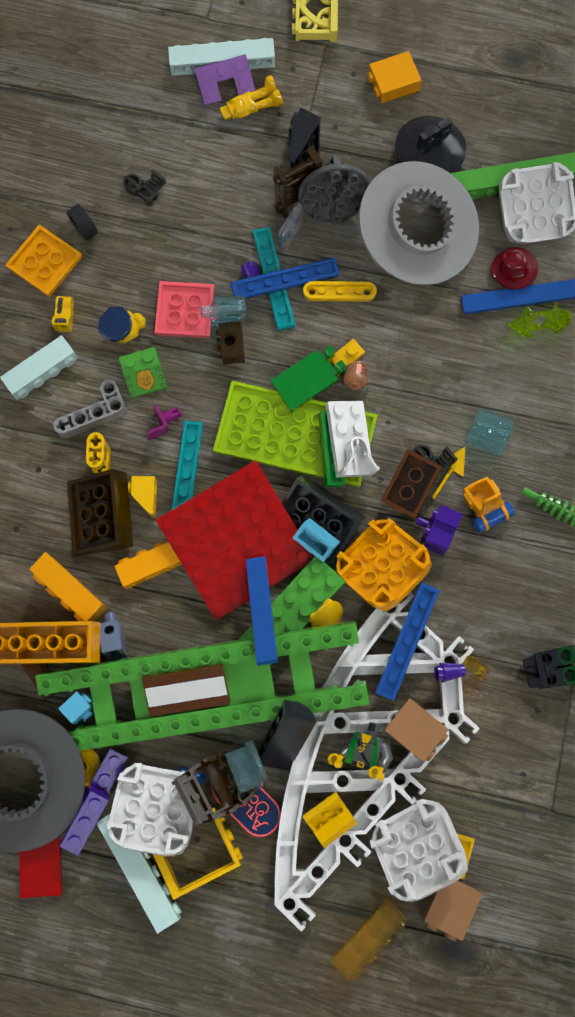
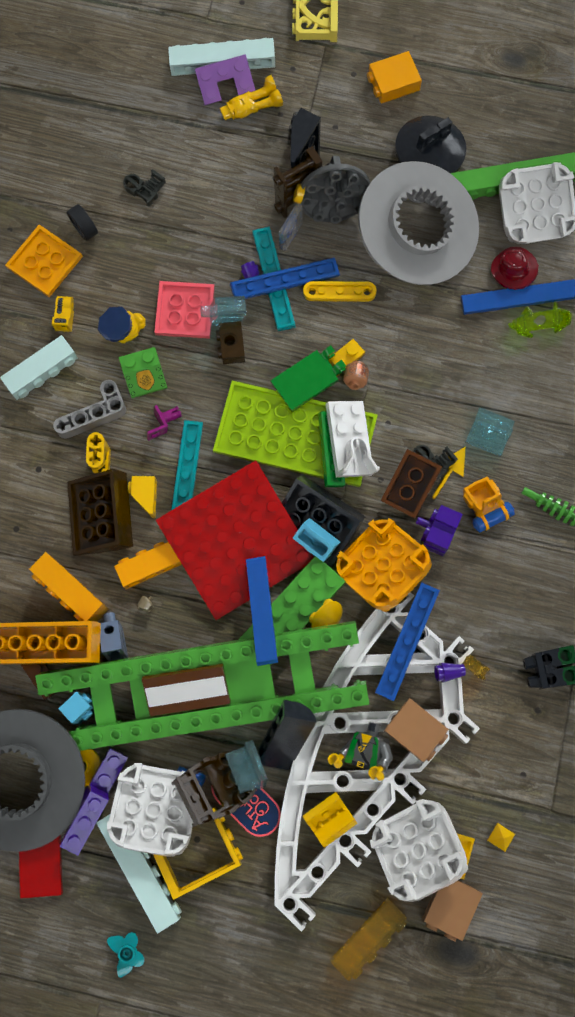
none -> teal animal [107,932,145,978]
none -> dark tan piece [137,596,154,612]
none -> yellow tile [293,184,305,204]
none -> yellow slope [487,823,515,852]

